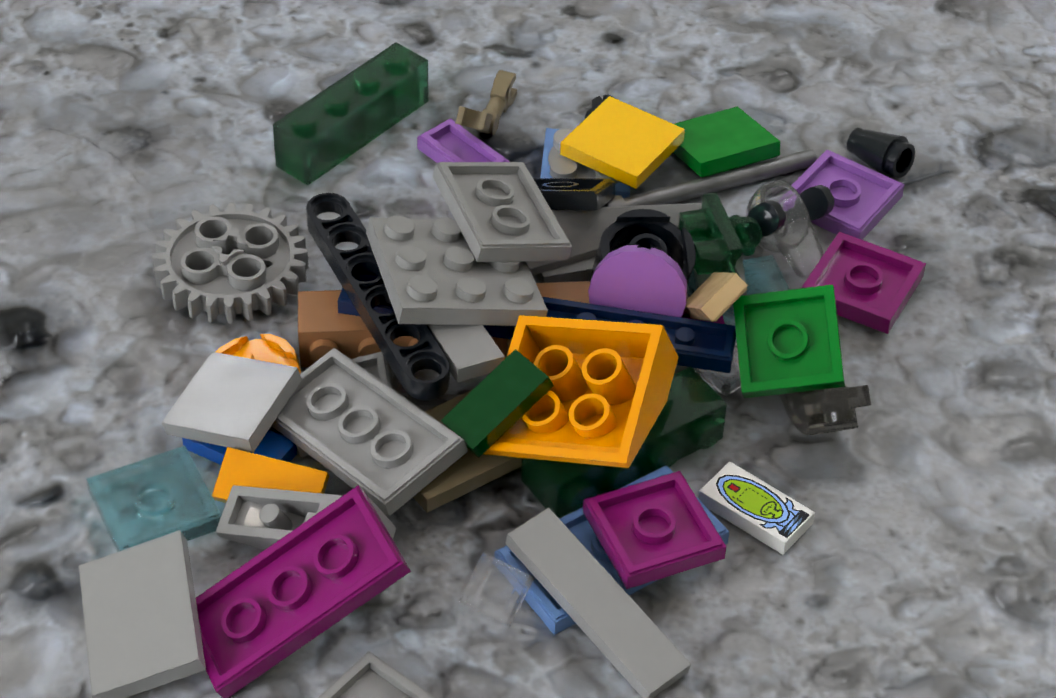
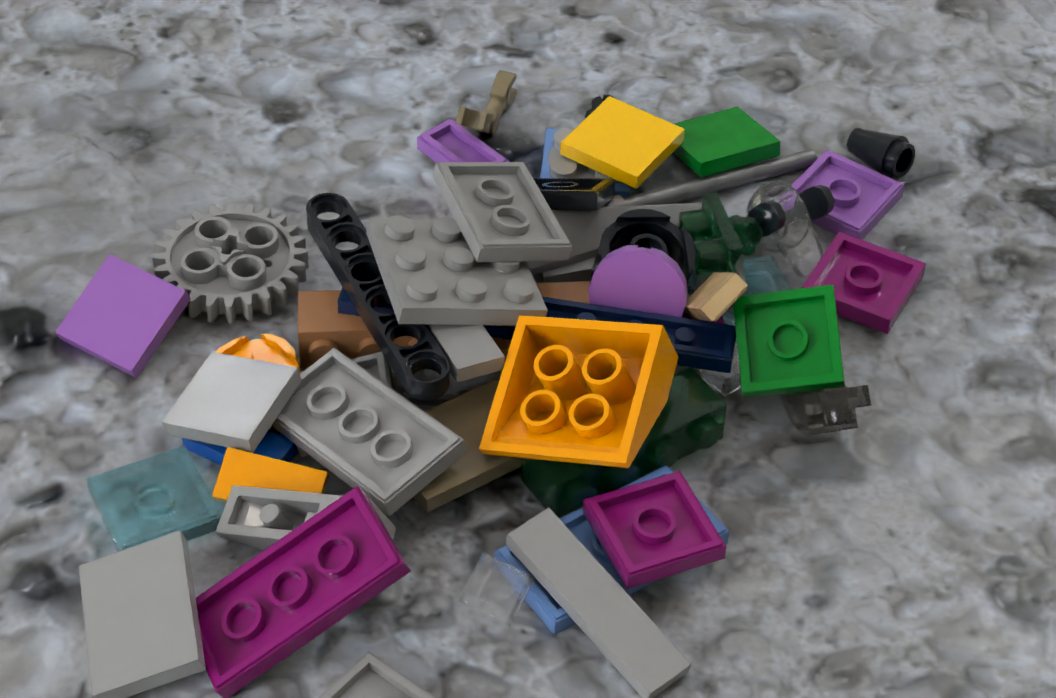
clear green brick [273,42,429,185] -> none
dark green tile [440,349,554,458] -> none
tile [698,461,815,555] -> none
none -> medium lavender tile [55,254,191,378]

